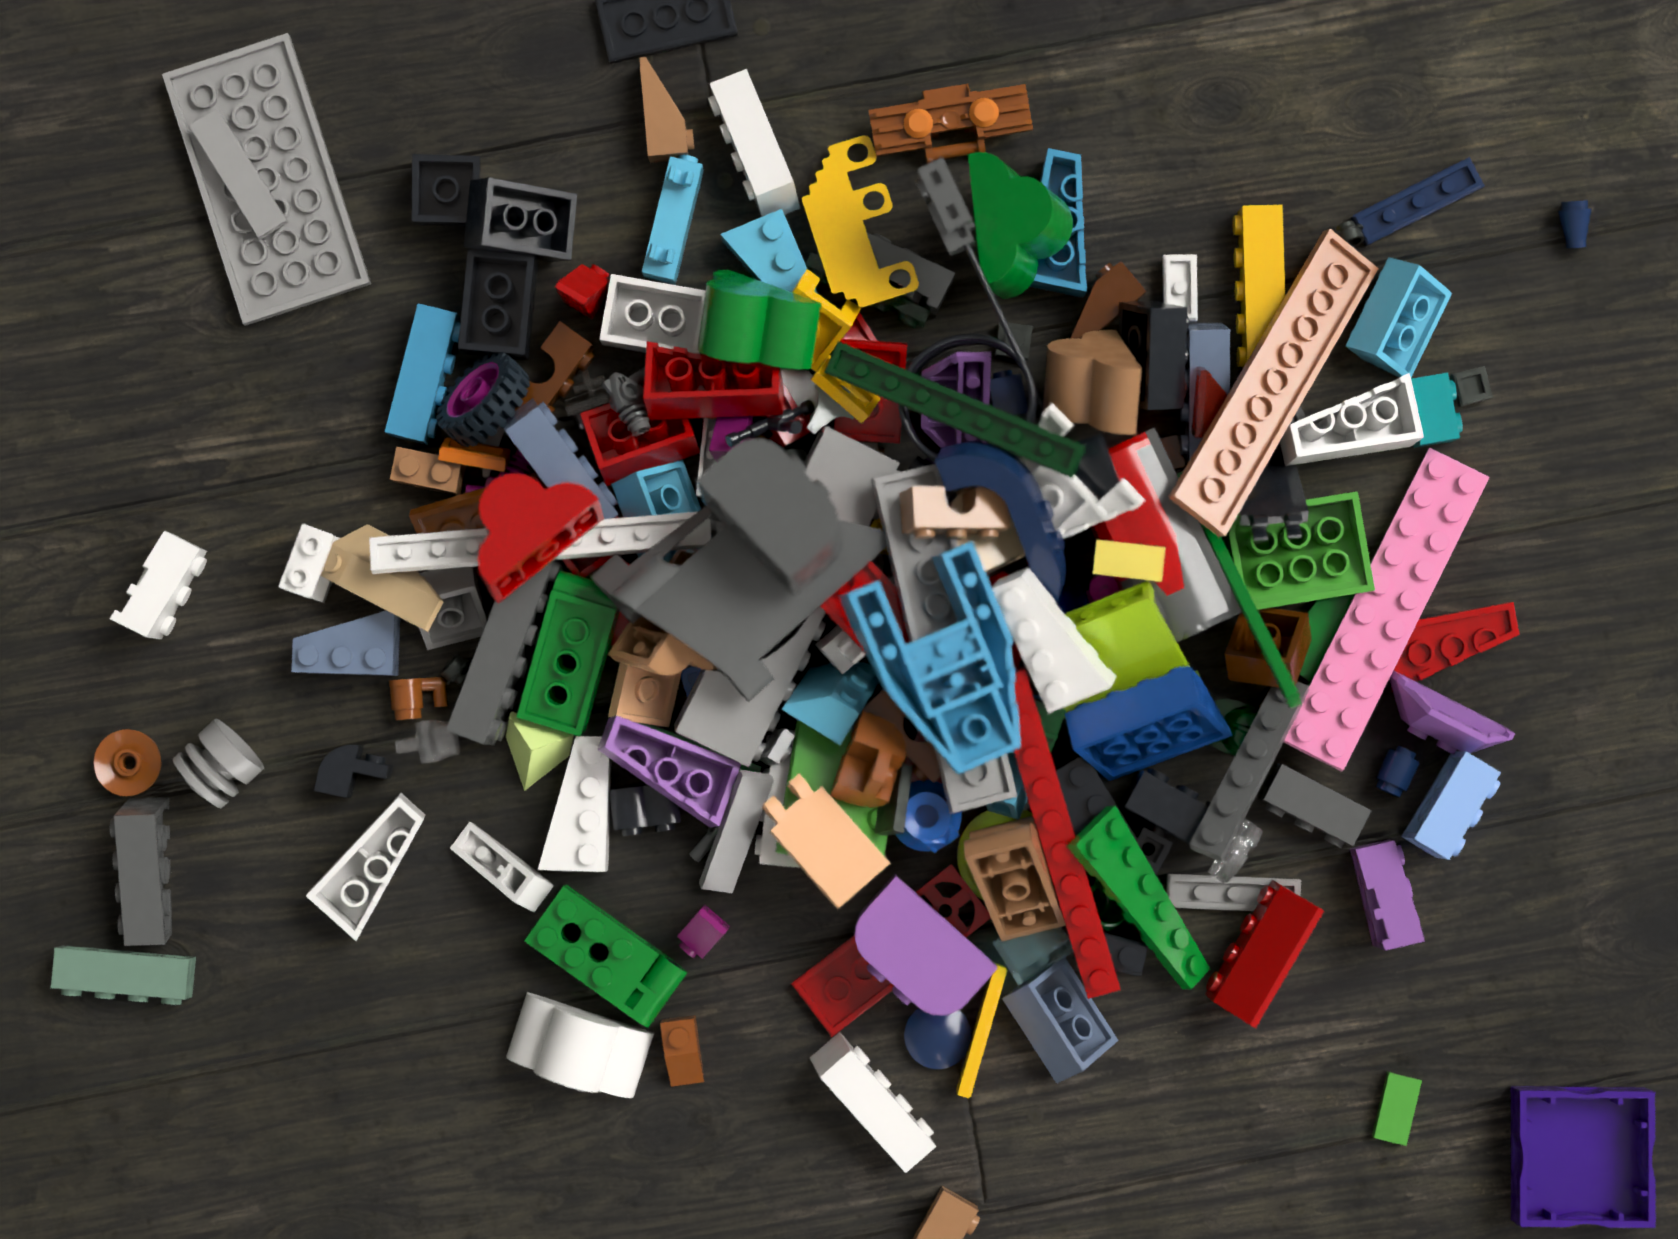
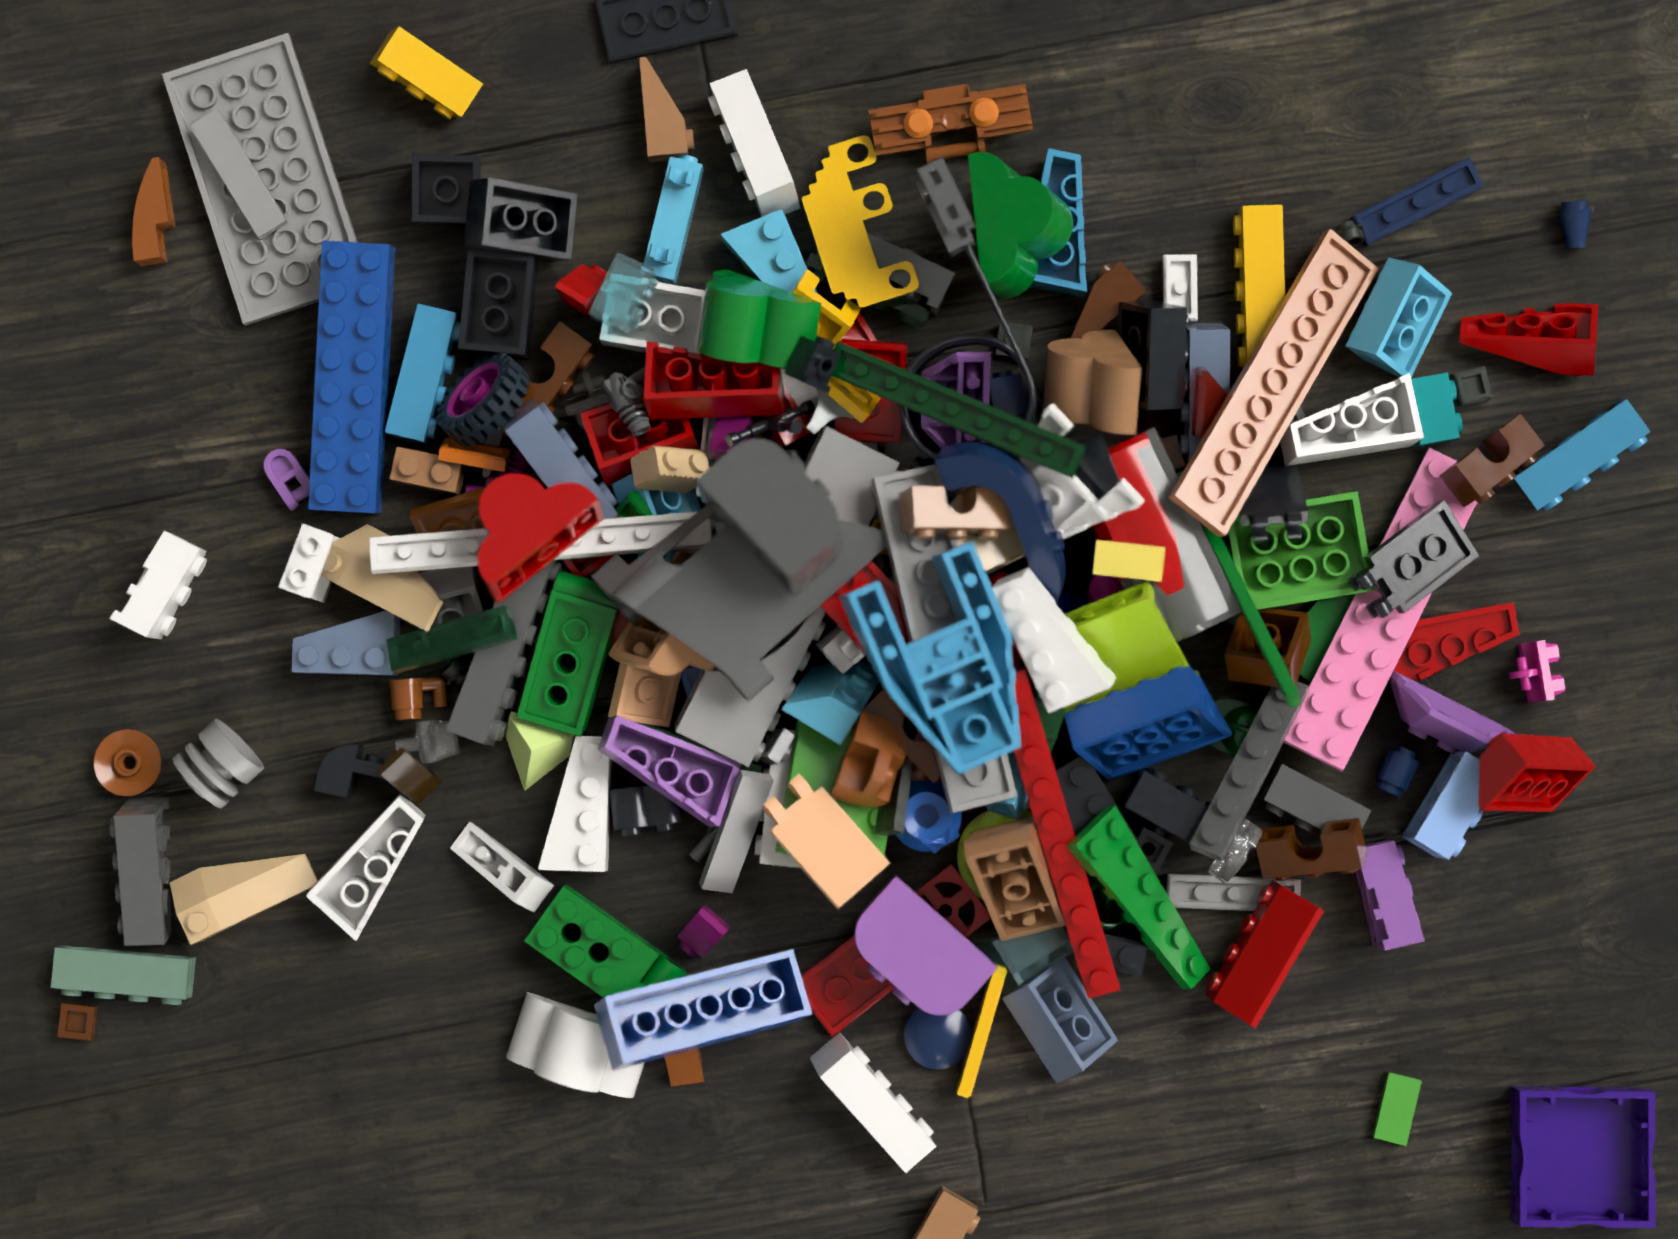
none -> reddish brown plate [57,1002,98,1041]
none -> dark orange slope [132,157,176,266]
none -> tan wedge [169,854,318,945]
none -> medium lavender plate [264,449,310,511]
none -> blue brick [308,240,395,513]
none -> yellow wedge [370,26,483,119]
none -> dark brown slope [377,747,442,805]
none -> clear green plate [386,605,518,673]
none -> clear light blue brick [589,252,658,335]
none -> brick [594,949,812,1071]
none -> green tile [615,491,653,518]
none -> tan brick [630,445,710,494]
none -> black brick [785,336,841,393]
none -> reddish brown arch [1255,818,1367,881]
none -> tile [1348,500,1479,618]
none -> reddish brown arch [1439,414,1545,508]
none -> red wedge [1459,303,1598,376]
none -> red slope [1478,733,1596,812]
none -> dark pink hips [1509,640,1565,703]
none -> dark azure wedge [1514,397,1651,511]

